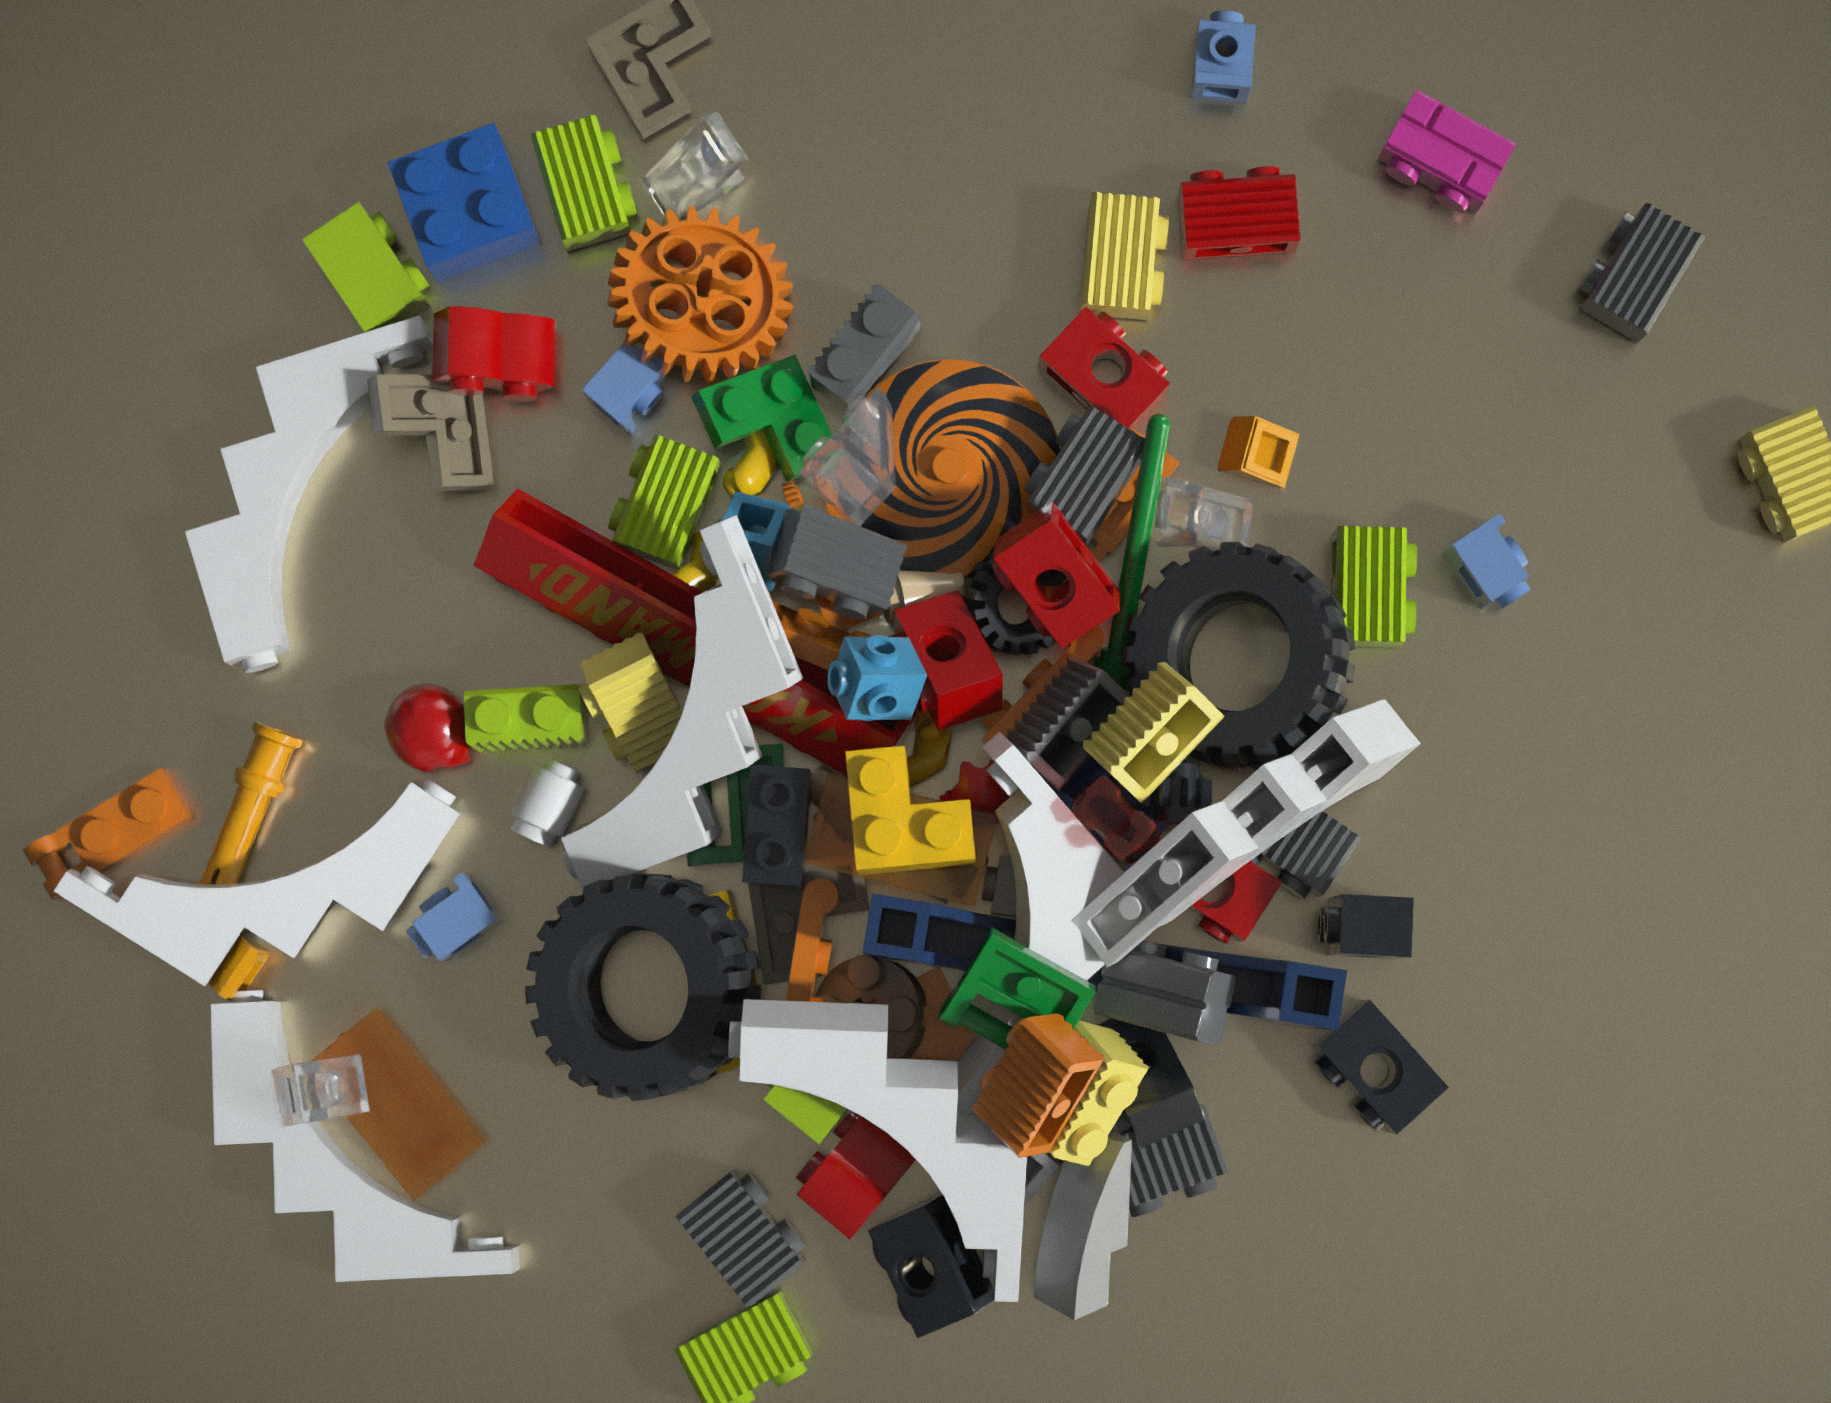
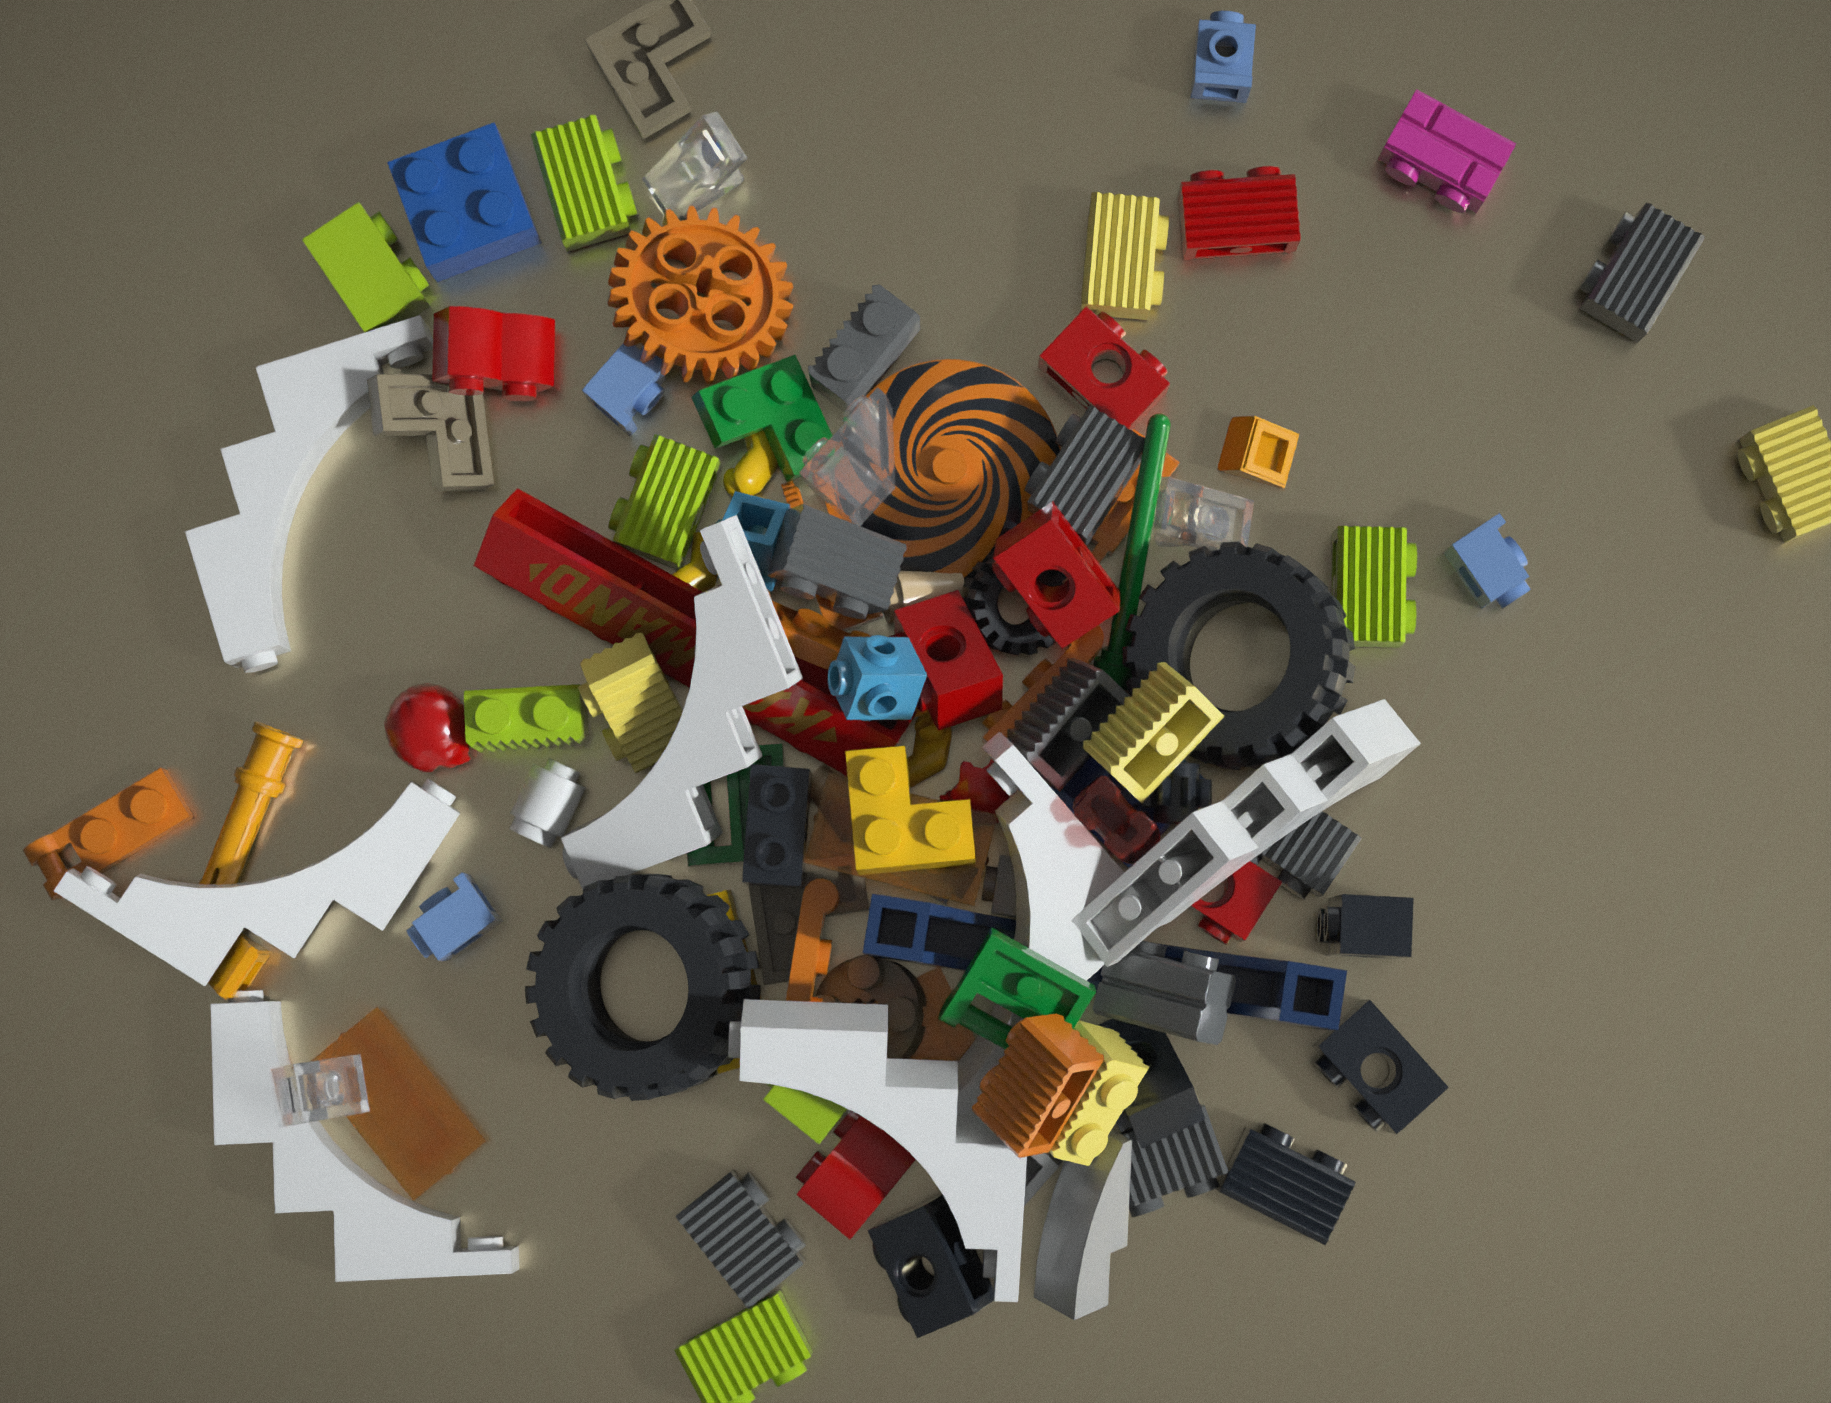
none -> black brick [1216,1123,1356,1245]

